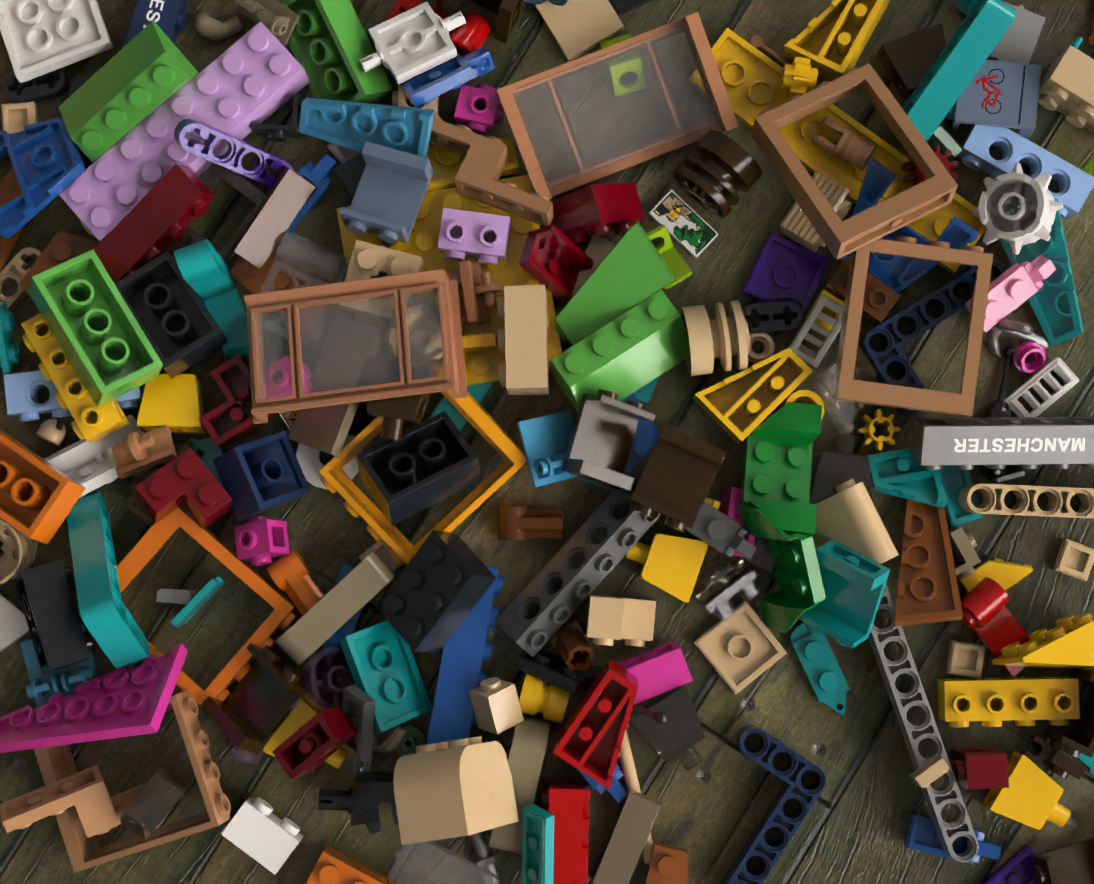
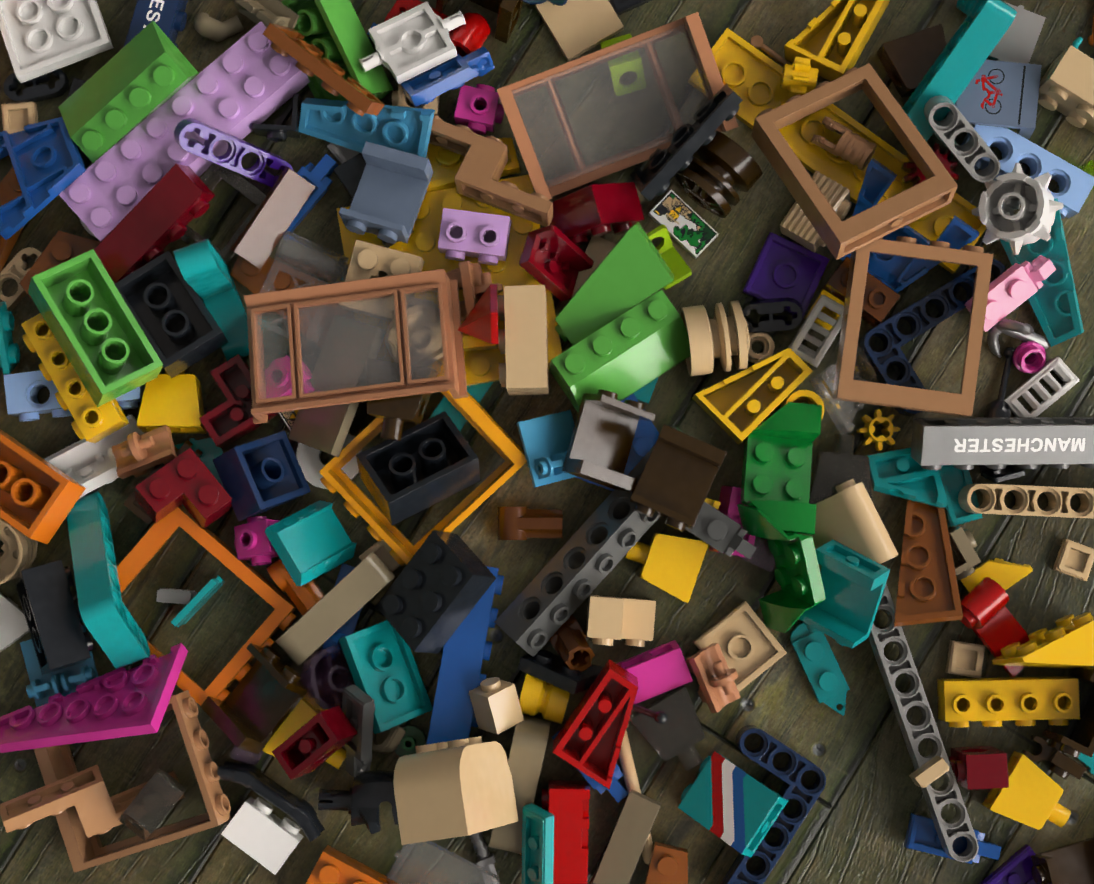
tan hinge [36,419,66,447] -> none
clear smoke hips [696,560,760,620] -> none
none -> black piece [217,761,325,842]
none -> dark orange wing [263,23,385,116]
none -> teal slope [265,500,357,586]
none -> red slope [458,284,498,344]
none -> black wing [630,84,743,201]
none -> panel [678,751,788,857]
none -> nougat hips [686,643,741,713]
none -> light grey beam [924,95,1000,182]

